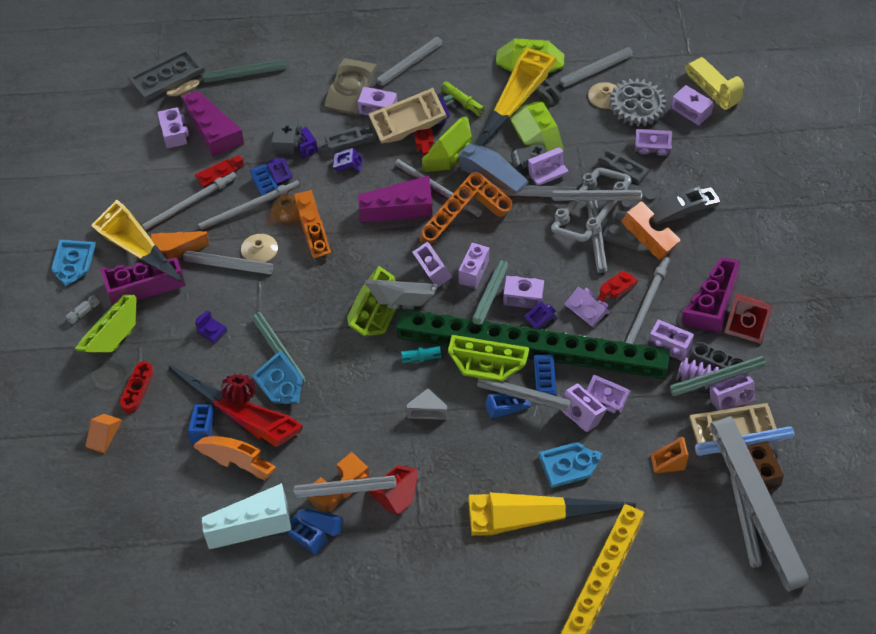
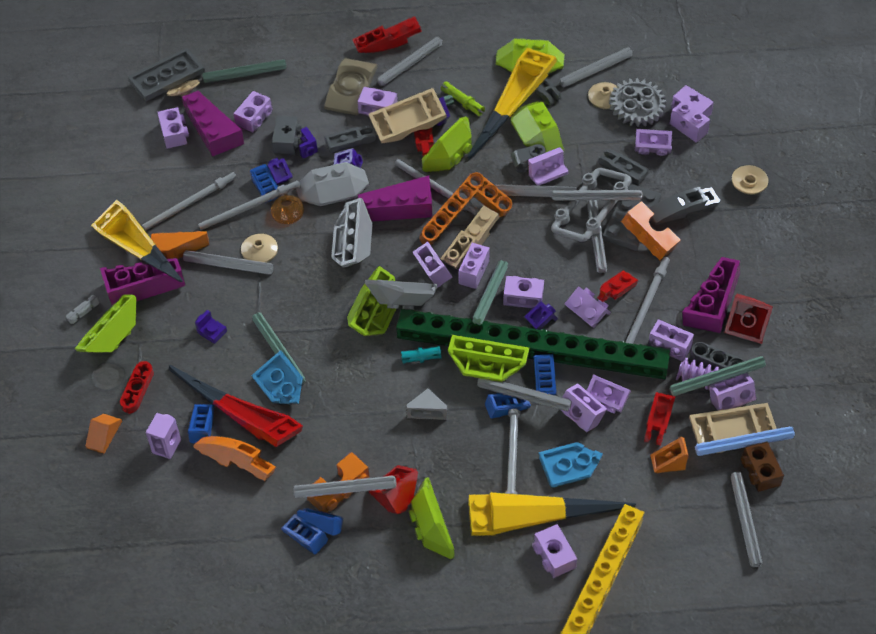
dark azure tile [51,240,96,287] -> none
red hinge [195,155,244,189] -> none
light aqua wedge [202,484,291,549] -> none
dark red gear [221,373,255,404] -> none
orange slope [294,190,331,259] -> none
sand blue wedge [458,144,528,194] -> none
light yellow beam [686,57,744,110] -> none
light grey beam [710,416,809,592] -> none
none -> lavender brick [146,413,181,459]
none -> lavender brick [234,91,272,133]
none -> light grey wedge [296,162,369,206]
none -> light grey wedge [331,198,372,267]
none -> red slope [352,16,422,53]
none -> lime wedge [409,477,454,559]
none -> tan slope [441,205,499,269]
none -> light grey bar [505,409,520,494]
none -> lavender brick [533,524,577,578]
none -> red hinge [644,392,675,446]
none -> lavender brick [670,101,710,142]
none -> tan dish [732,165,768,194]

